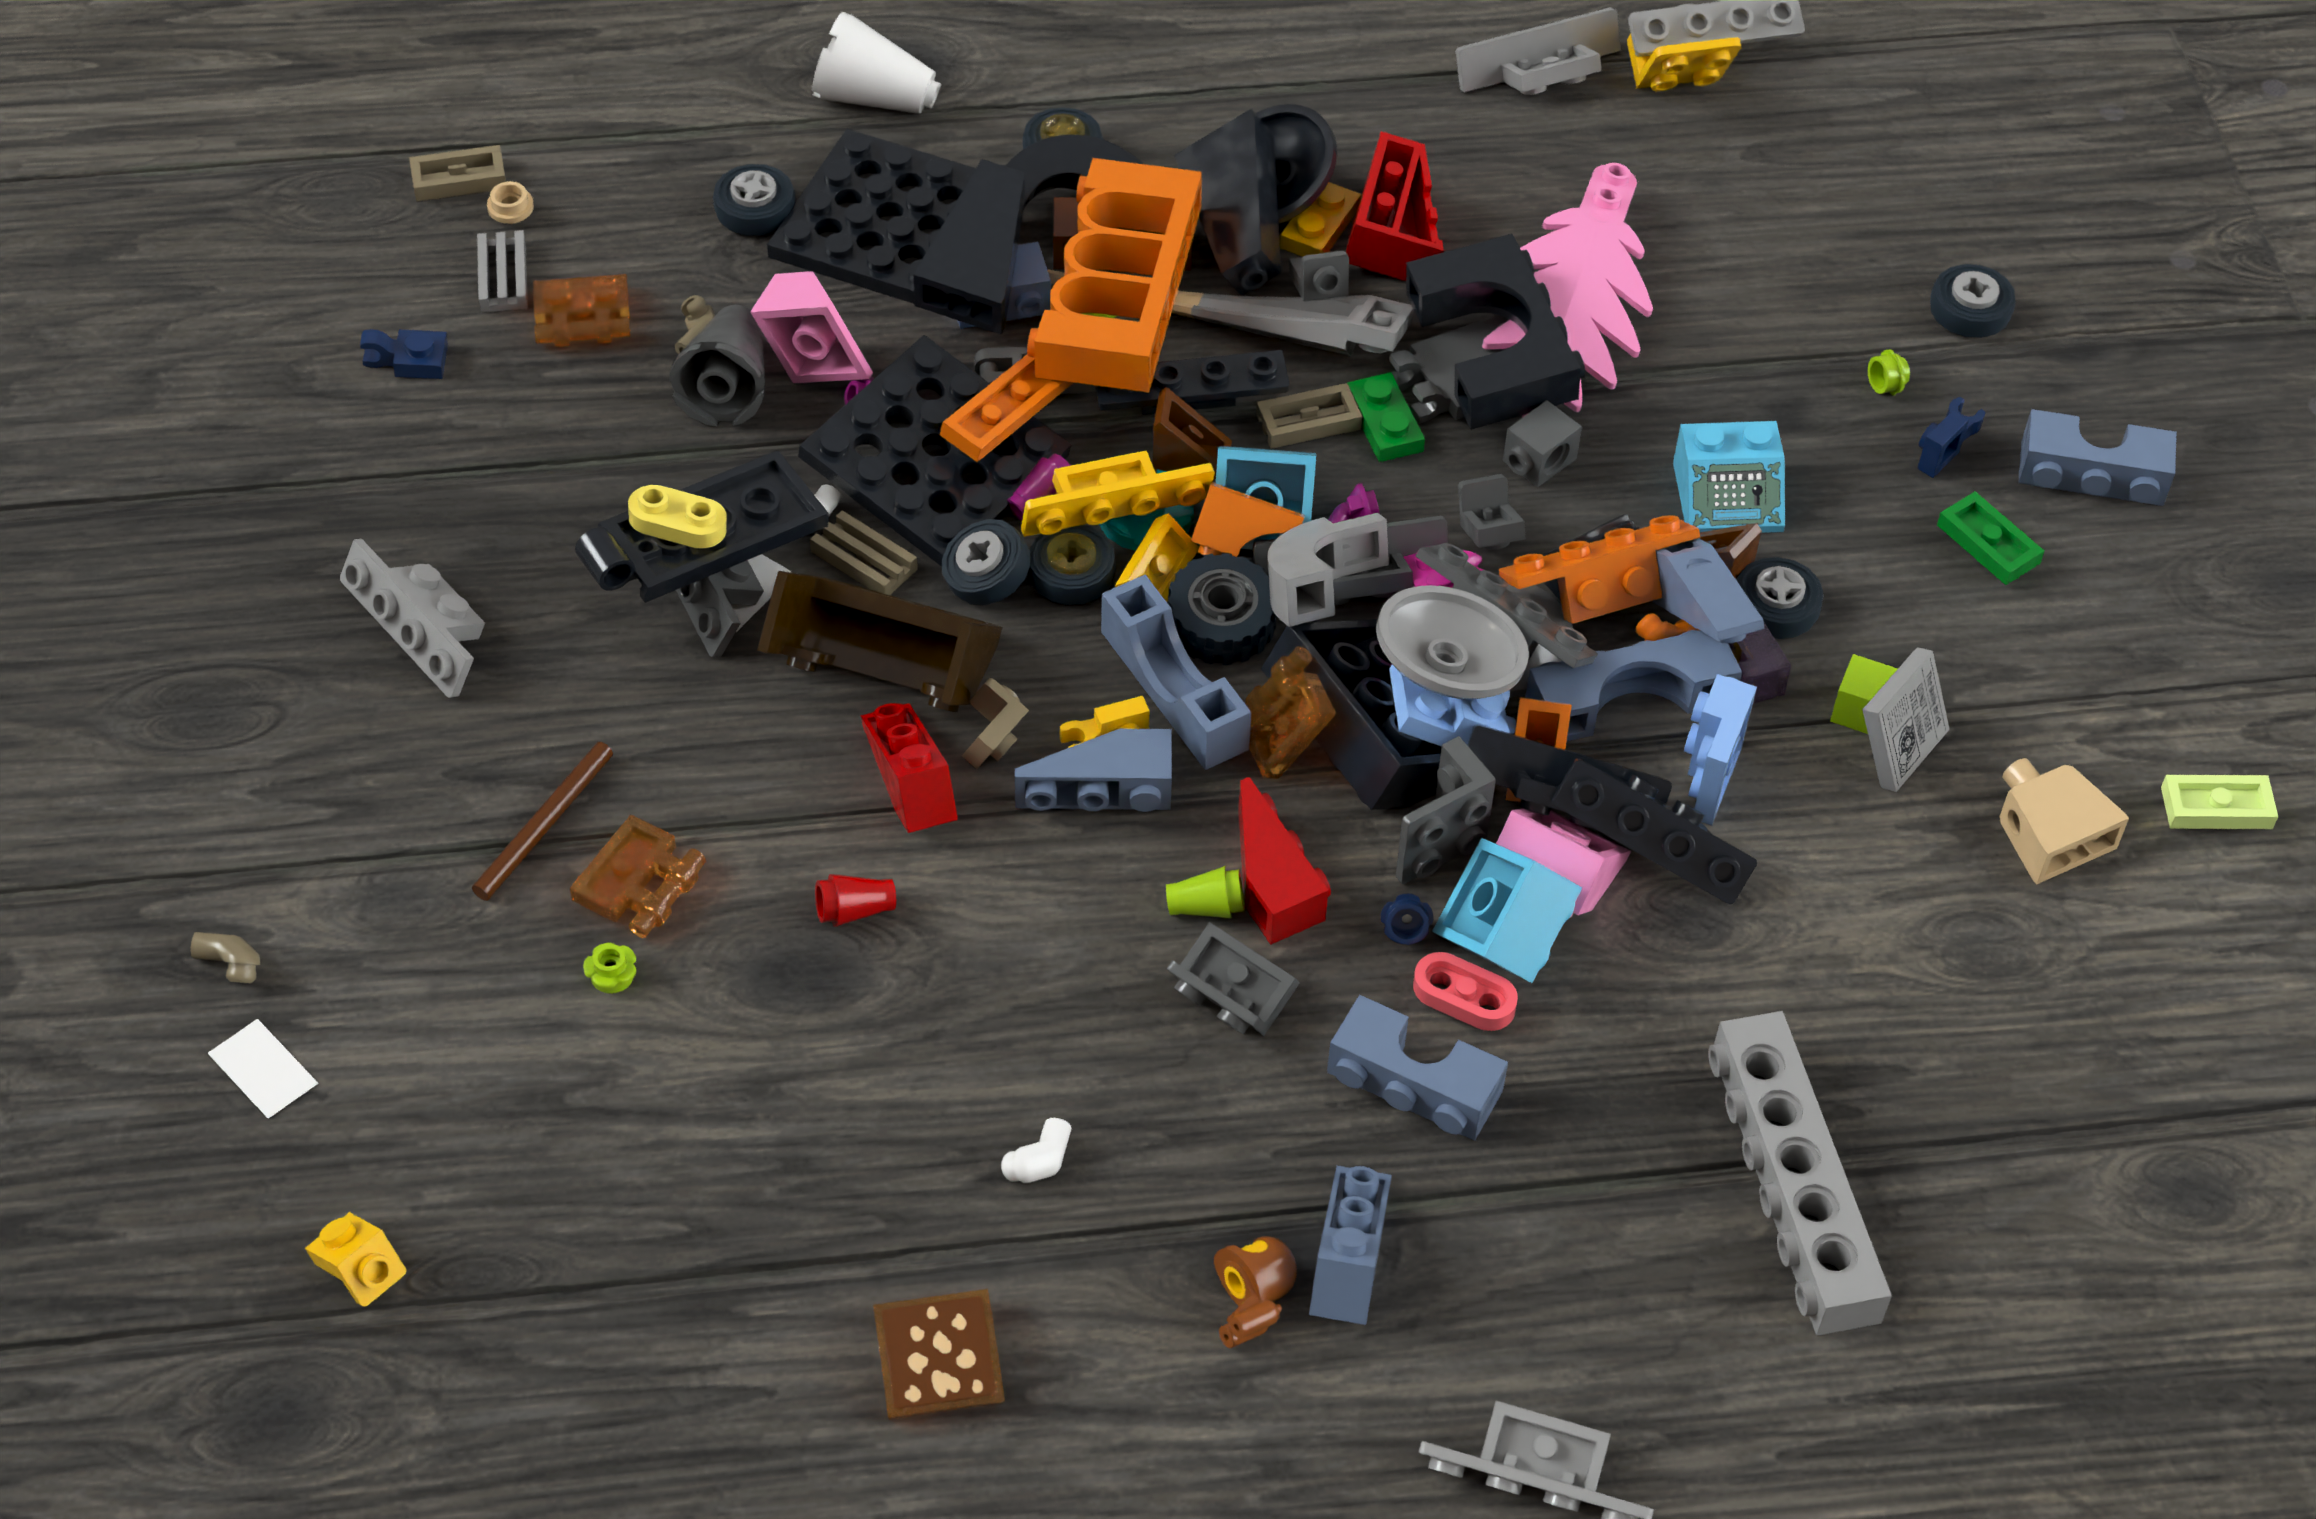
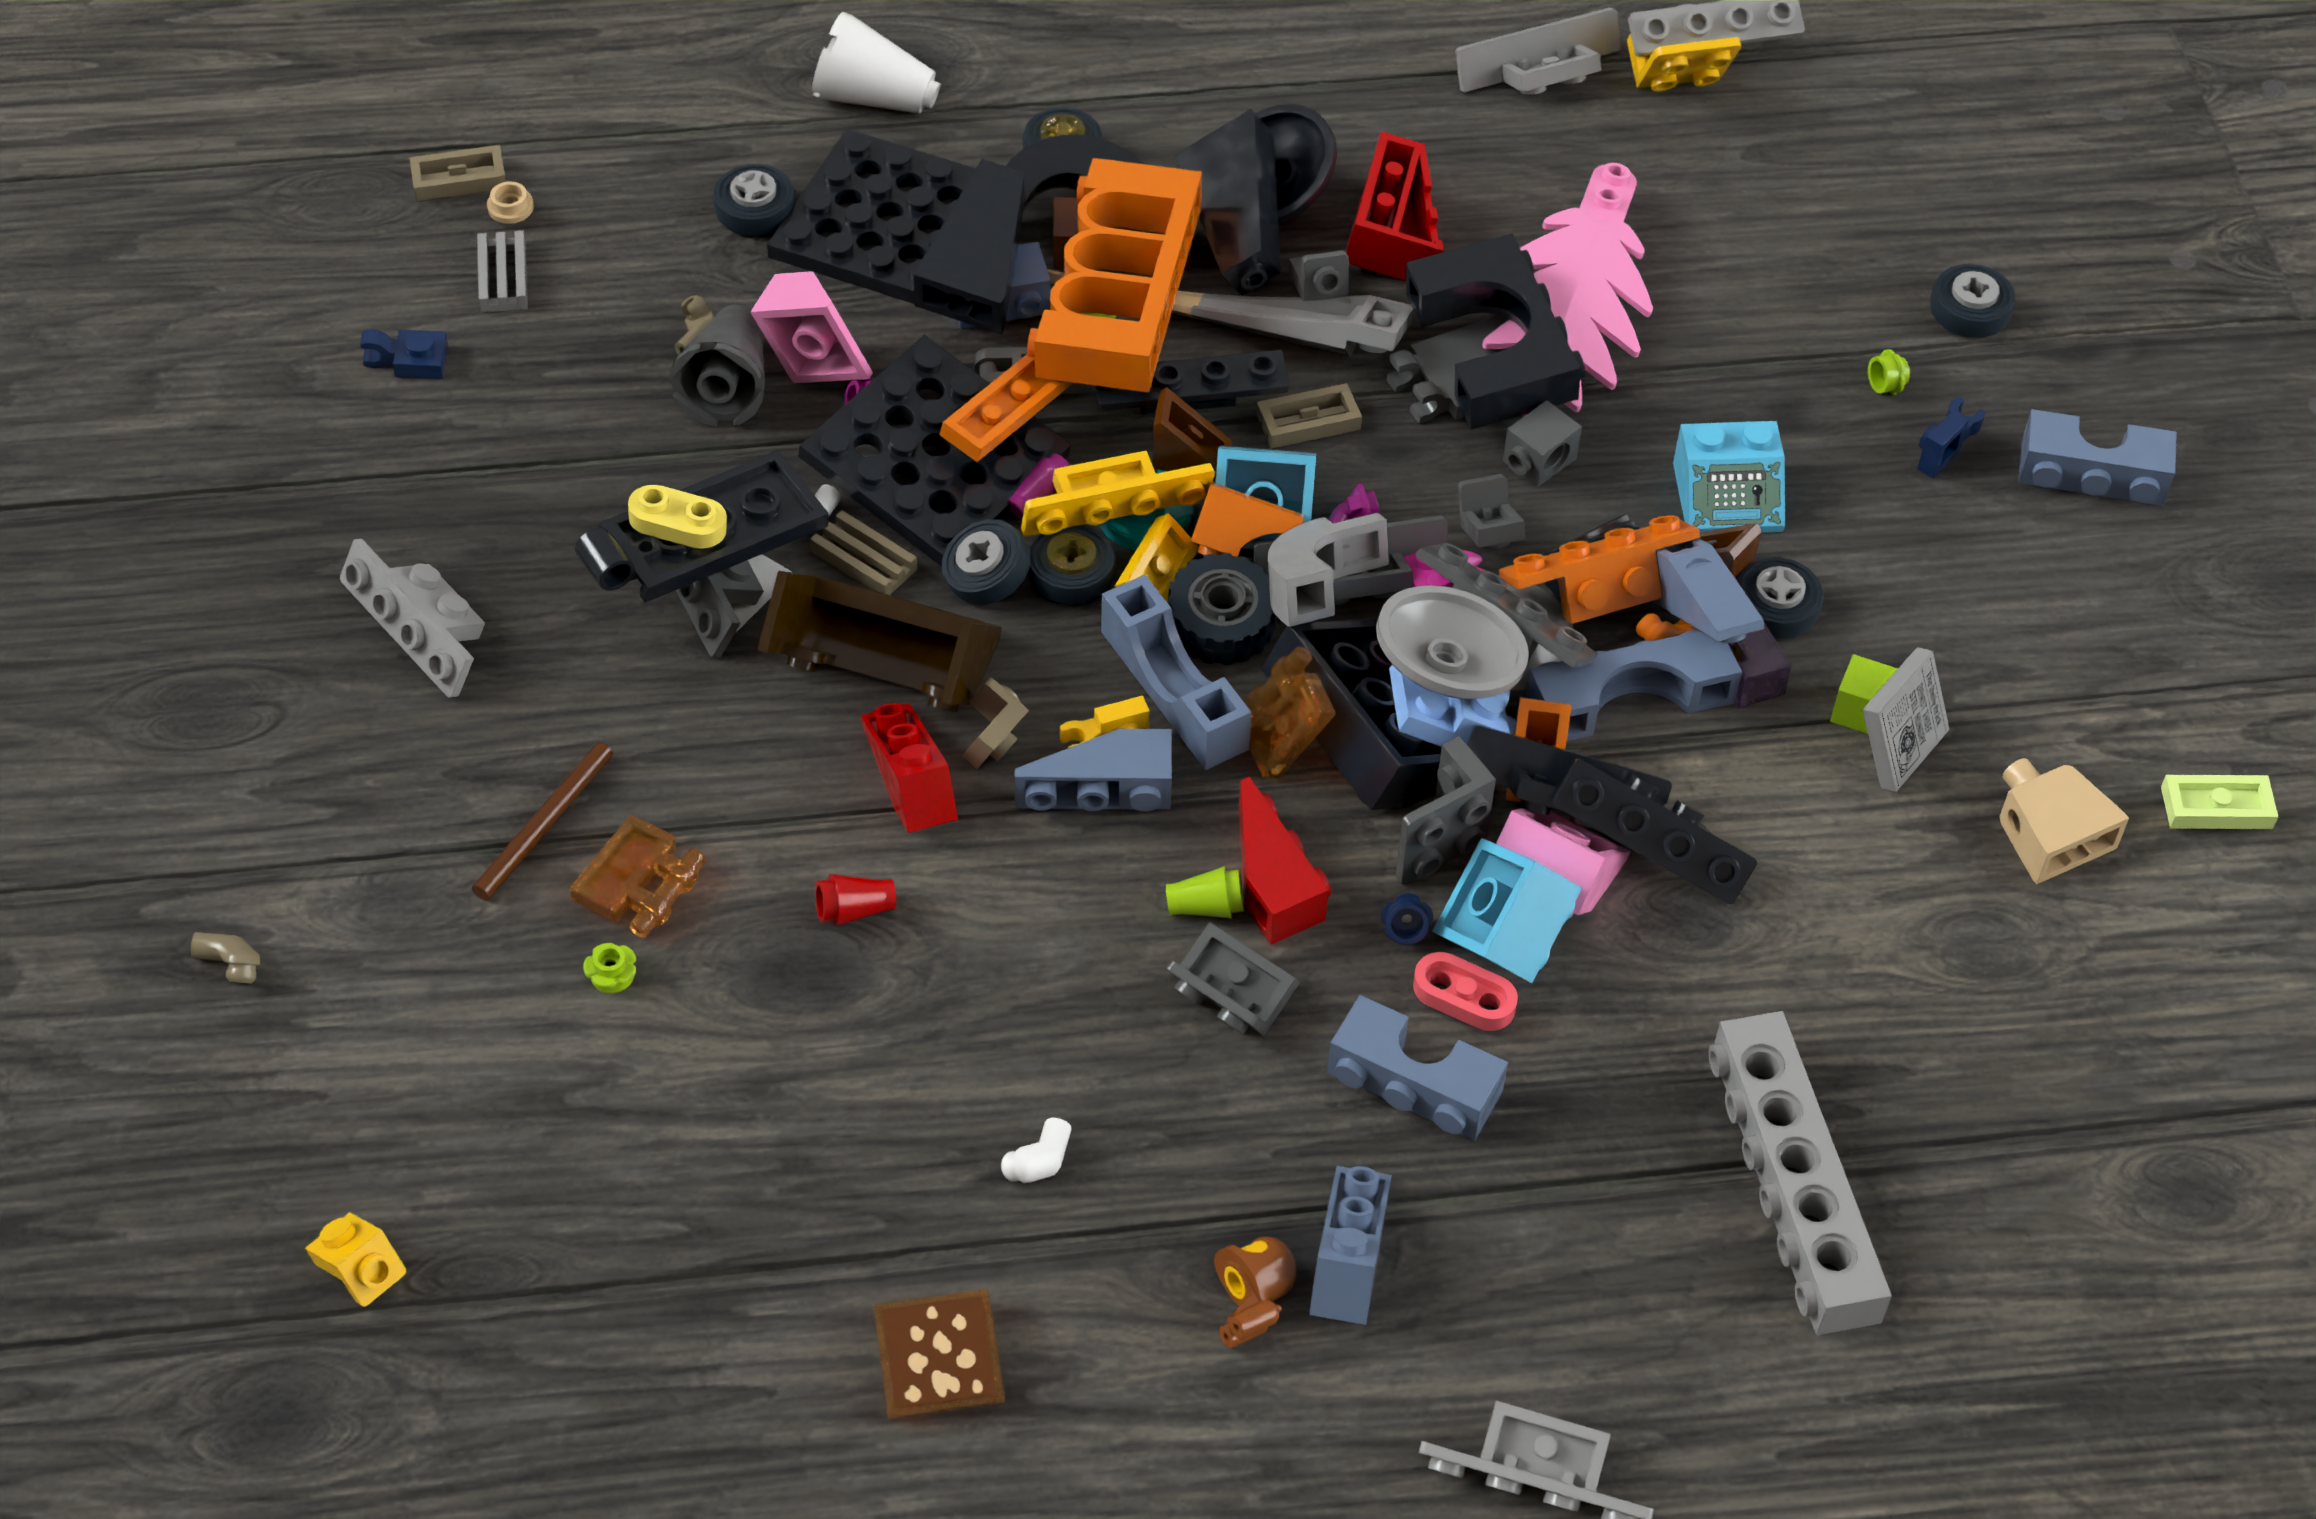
white sticker [208,1019,318,1119] -> none
clear orange plate [533,274,631,347] -> none
yellow plate [1280,182,1361,257] -> none
green plate [1347,372,1425,462] -> none
light blue plate [1684,674,1757,825] -> none
green plate [1937,491,2045,585] -> none

